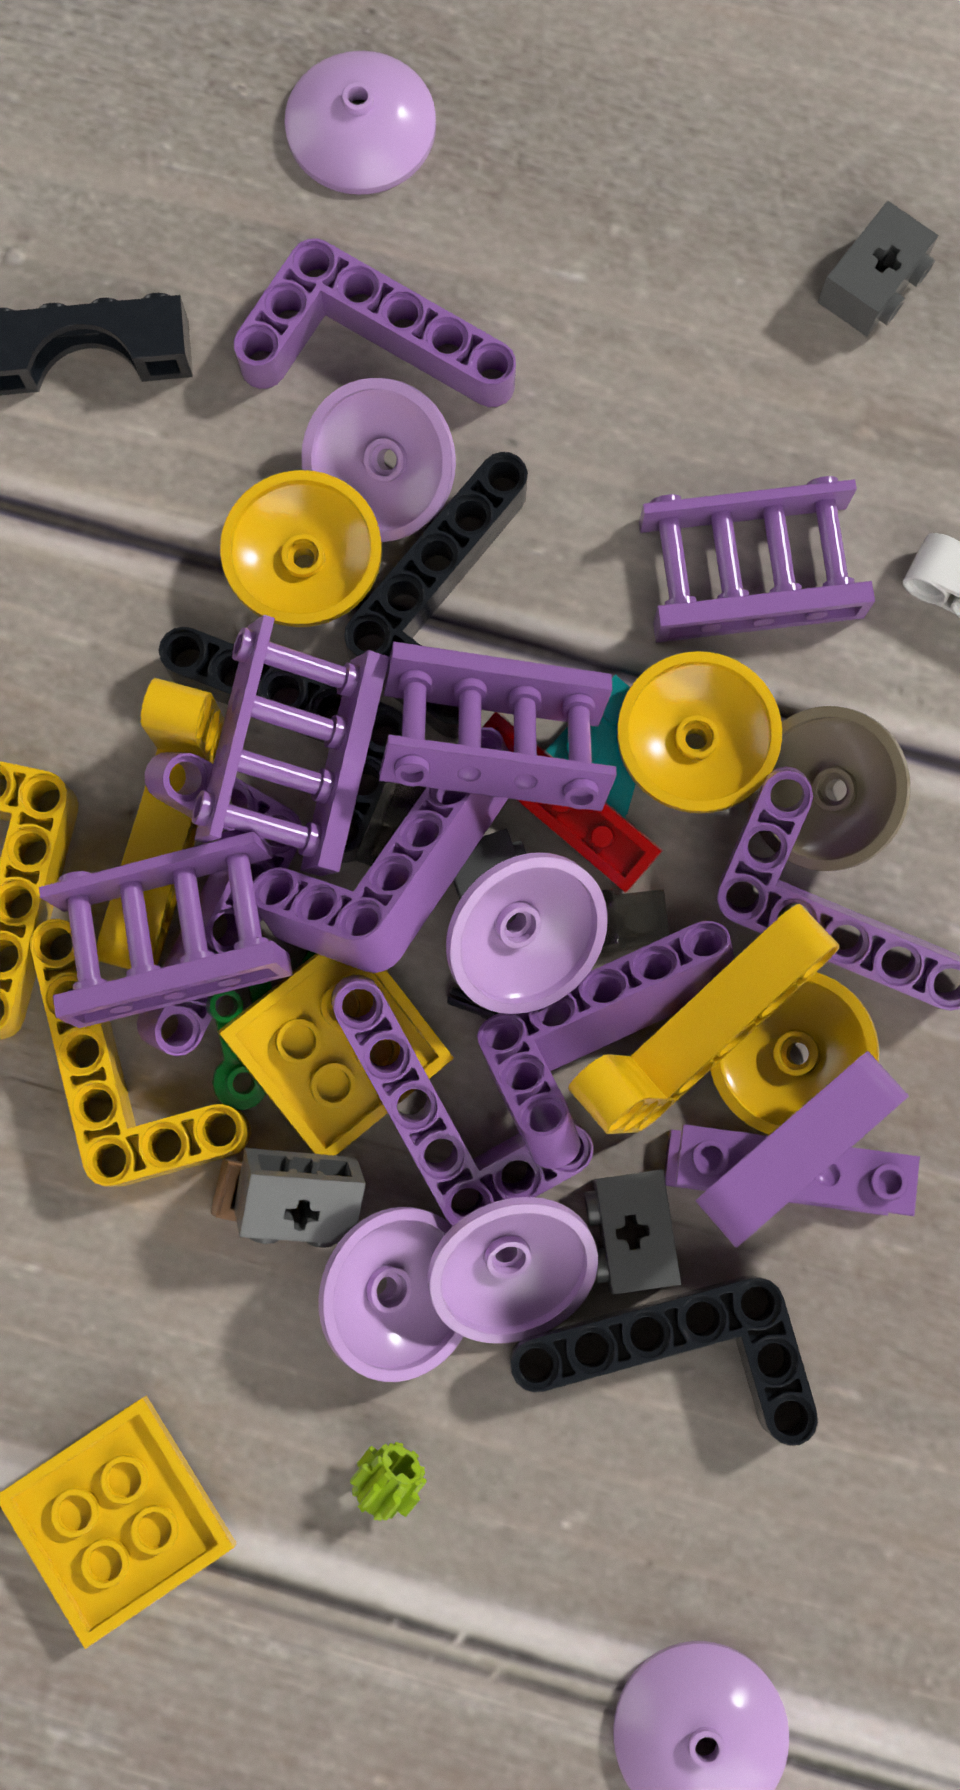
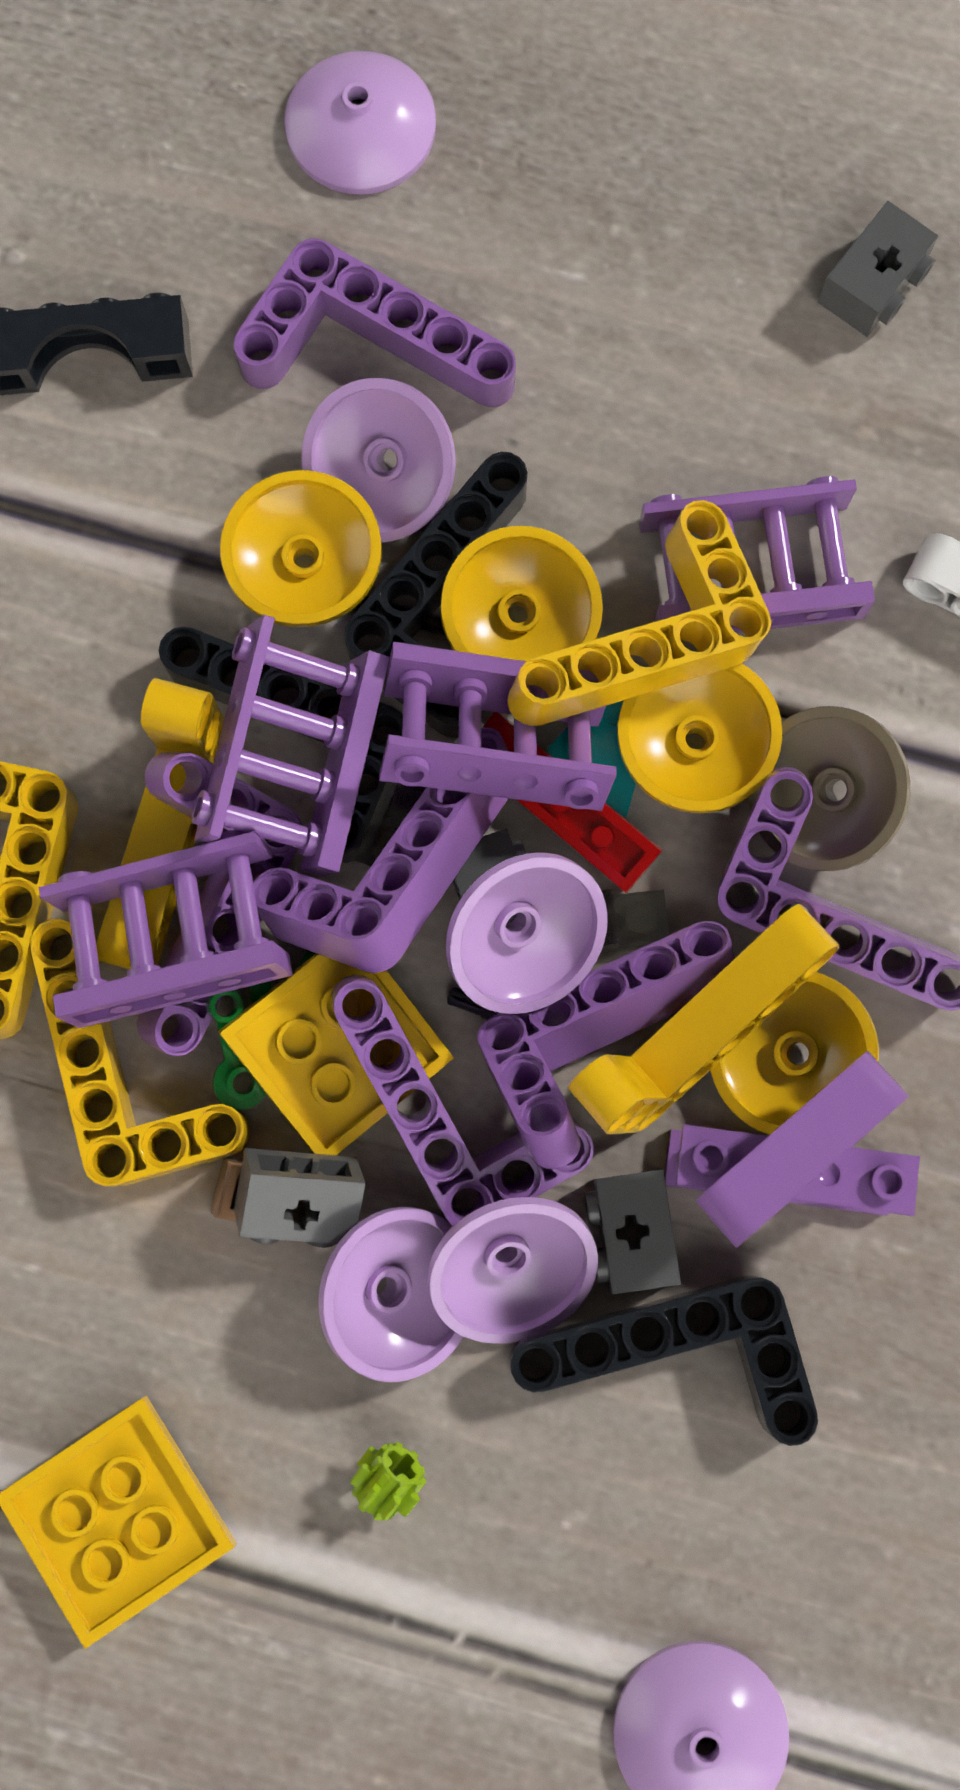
none -> yellow dish [440,526,603,661]
none -> yellow beam [507,500,771,726]

